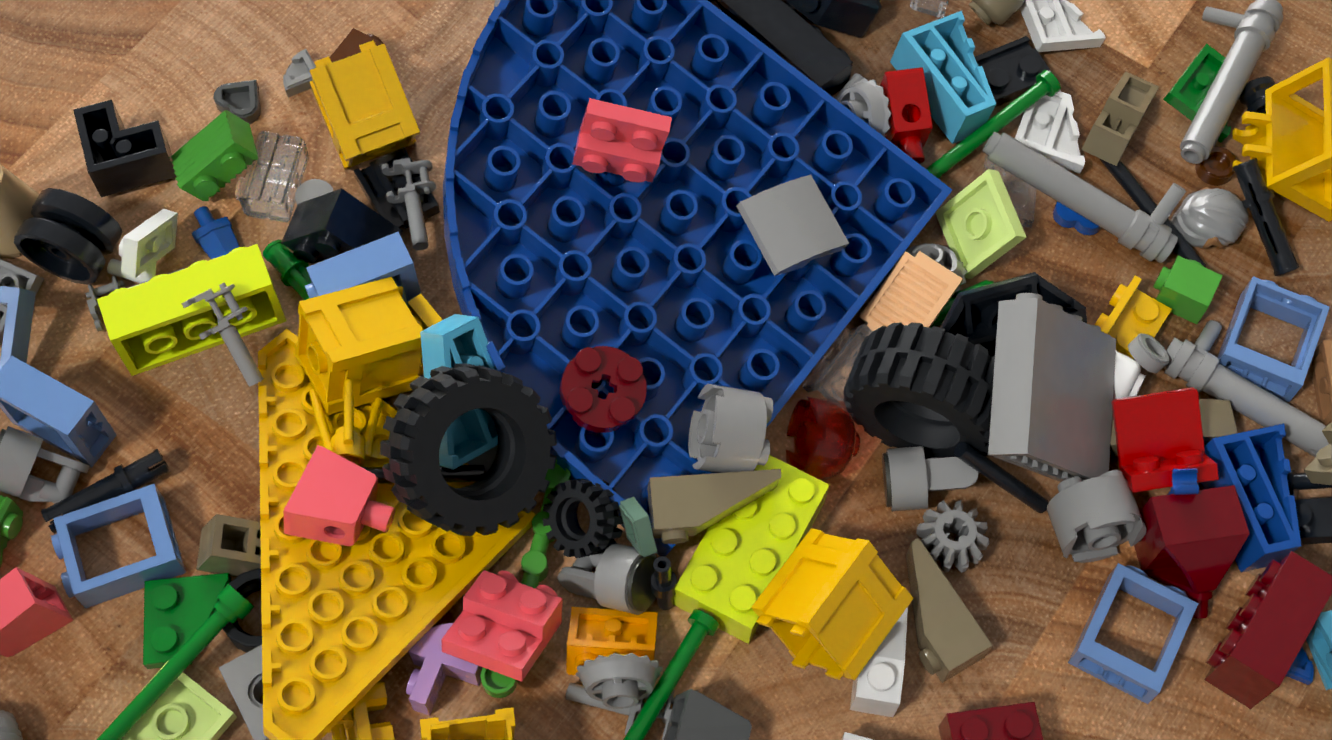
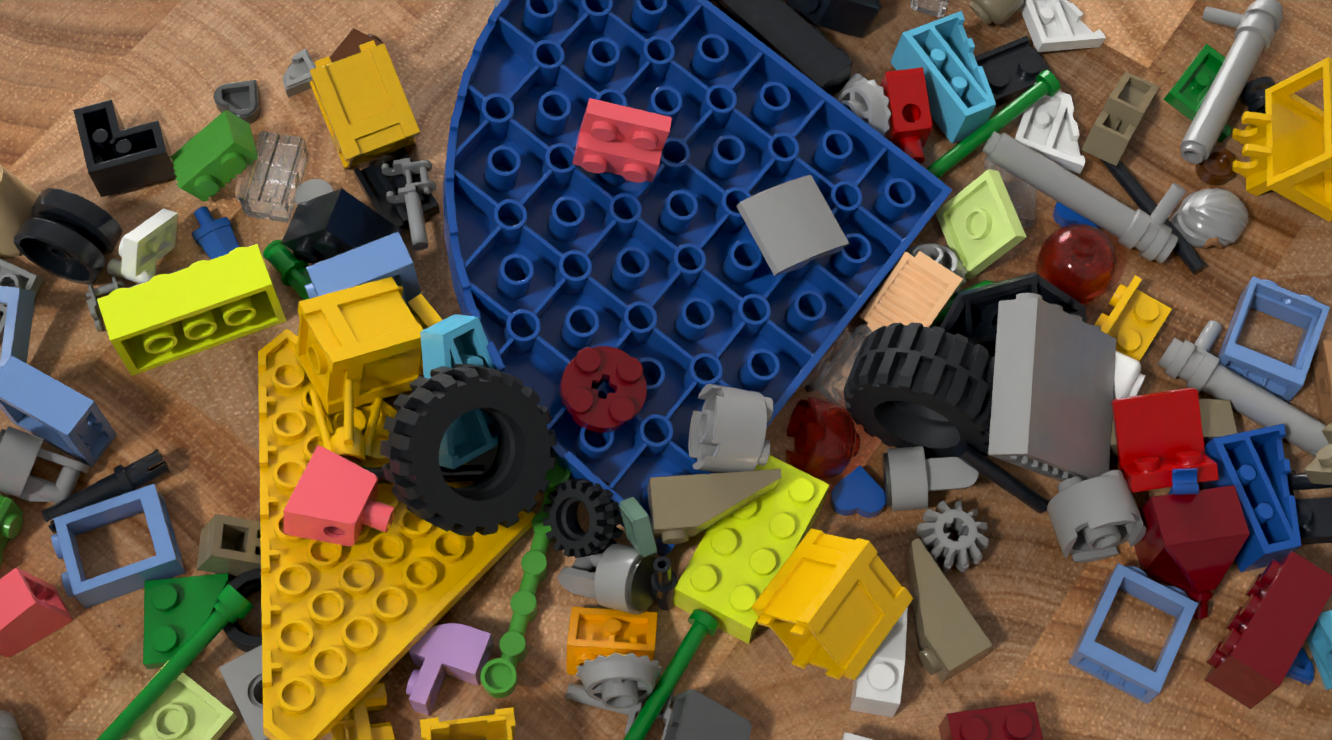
light grey piece [181,282,264,387] -> none
coral plate [441,570,563,682] -> none
light grey tile [1128,333,1169,373] -> none
bright green brick [1153,256,1223,324] -> none
black pin [1232,158,1300,276] -> none
none -> blue tile [830,466,886,518]
none -> clear red cylinder [1035,224,1118,304]

